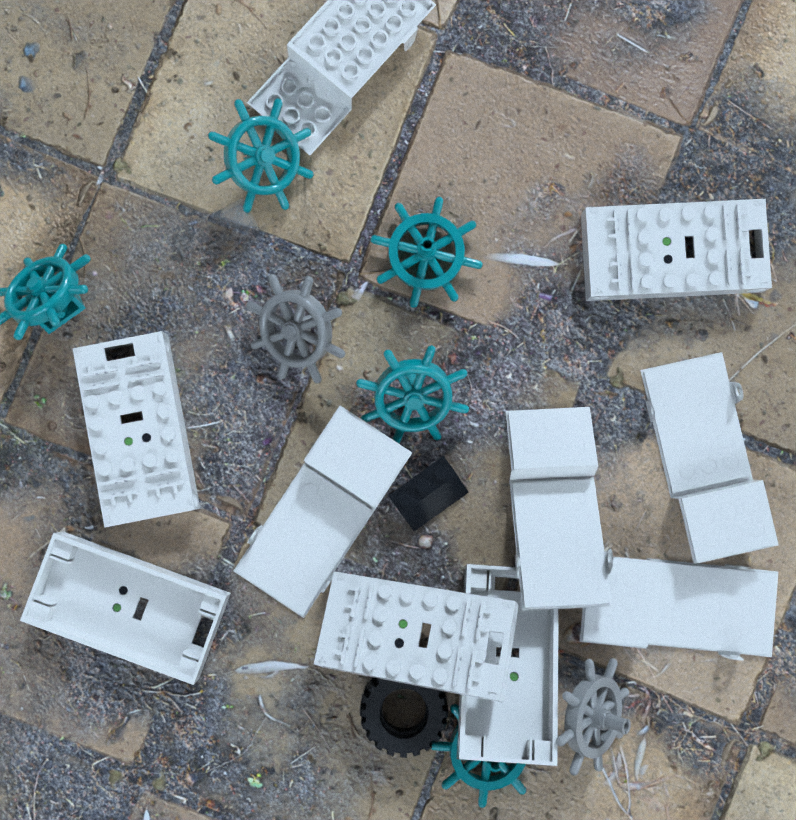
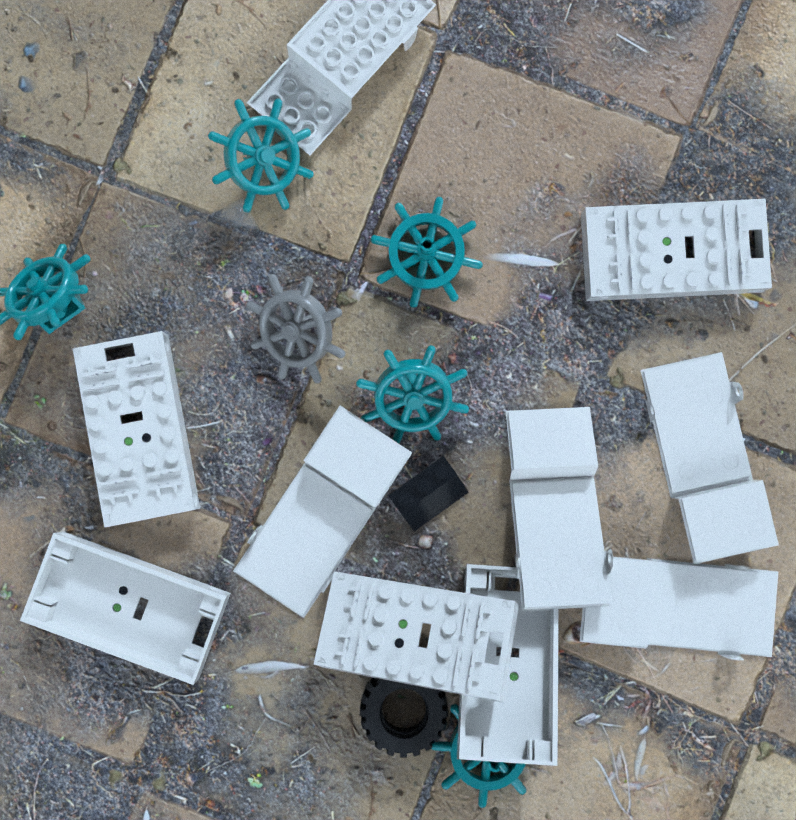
light grey piece [556,658,631,776] -> none

